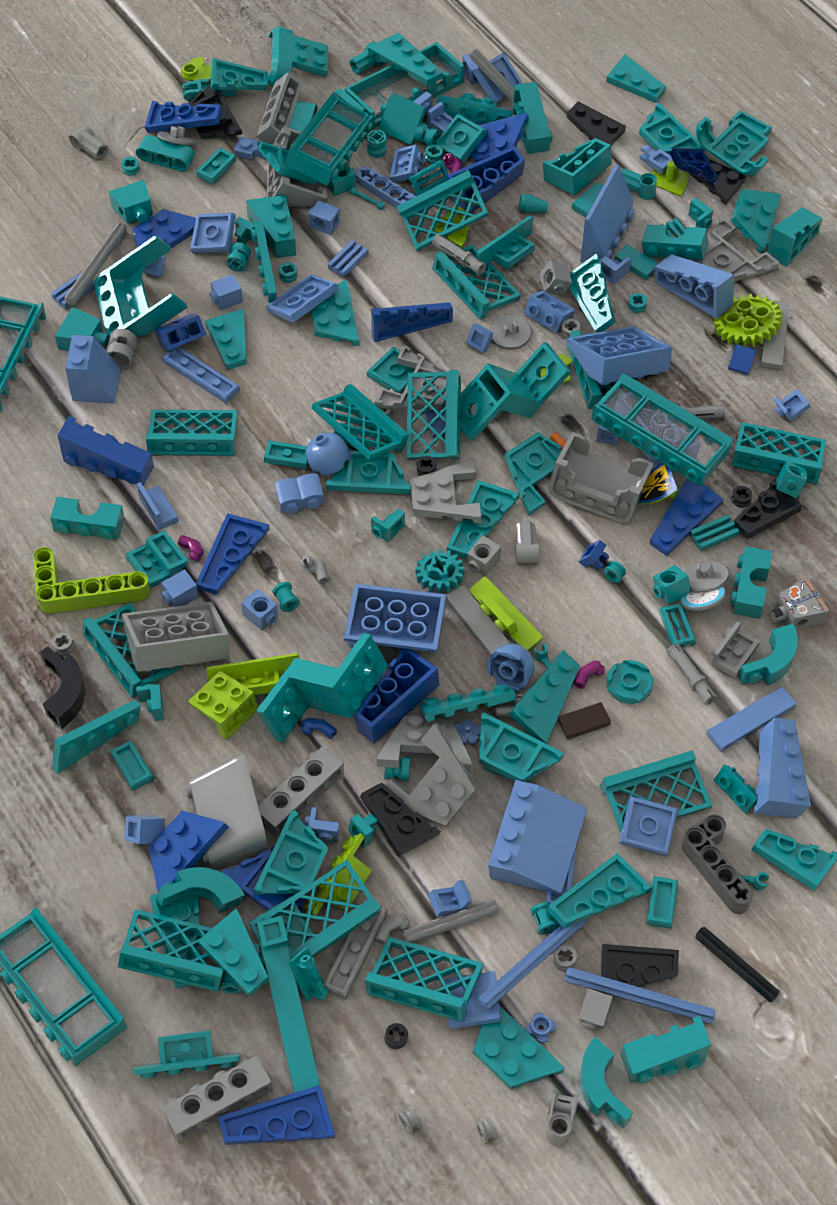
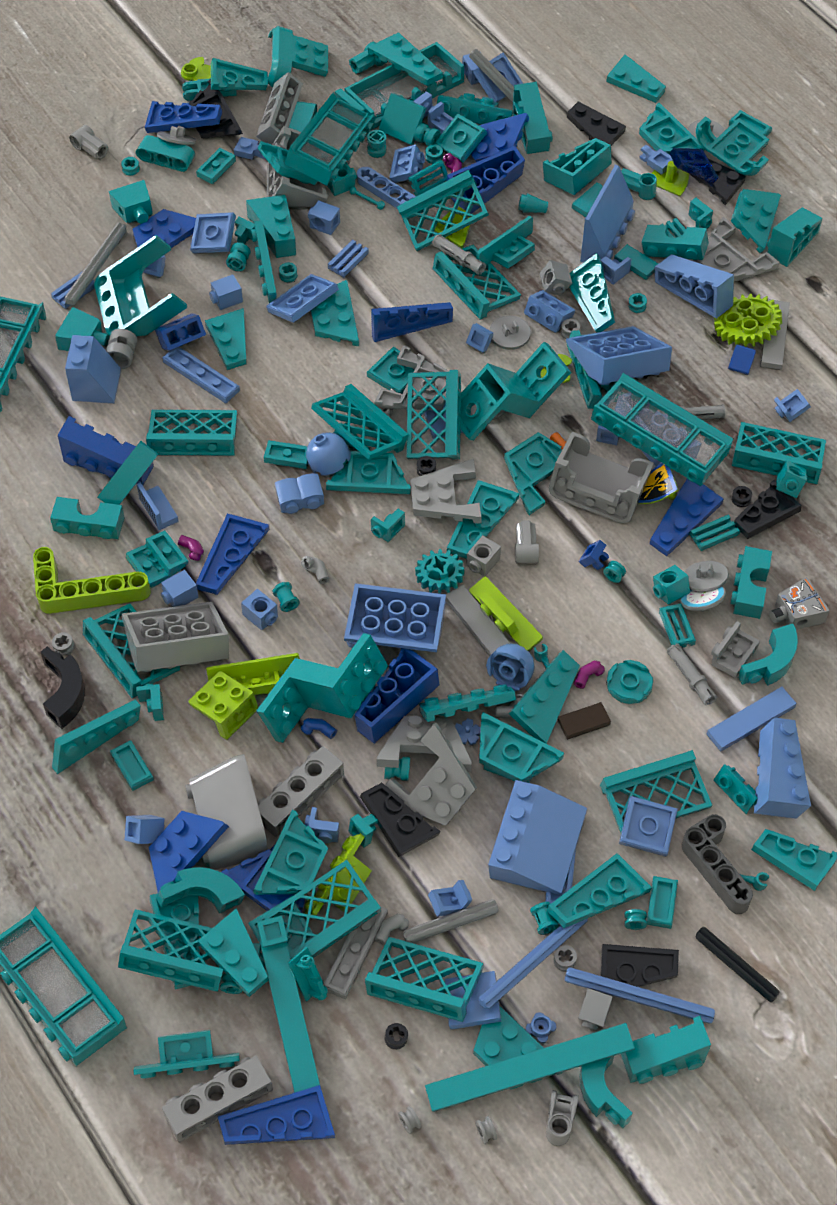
none -> teal slope [97,441,158,505]
none -> teal tile [425,1023,635,1112]
none -> teal bush [624,909,647,930]

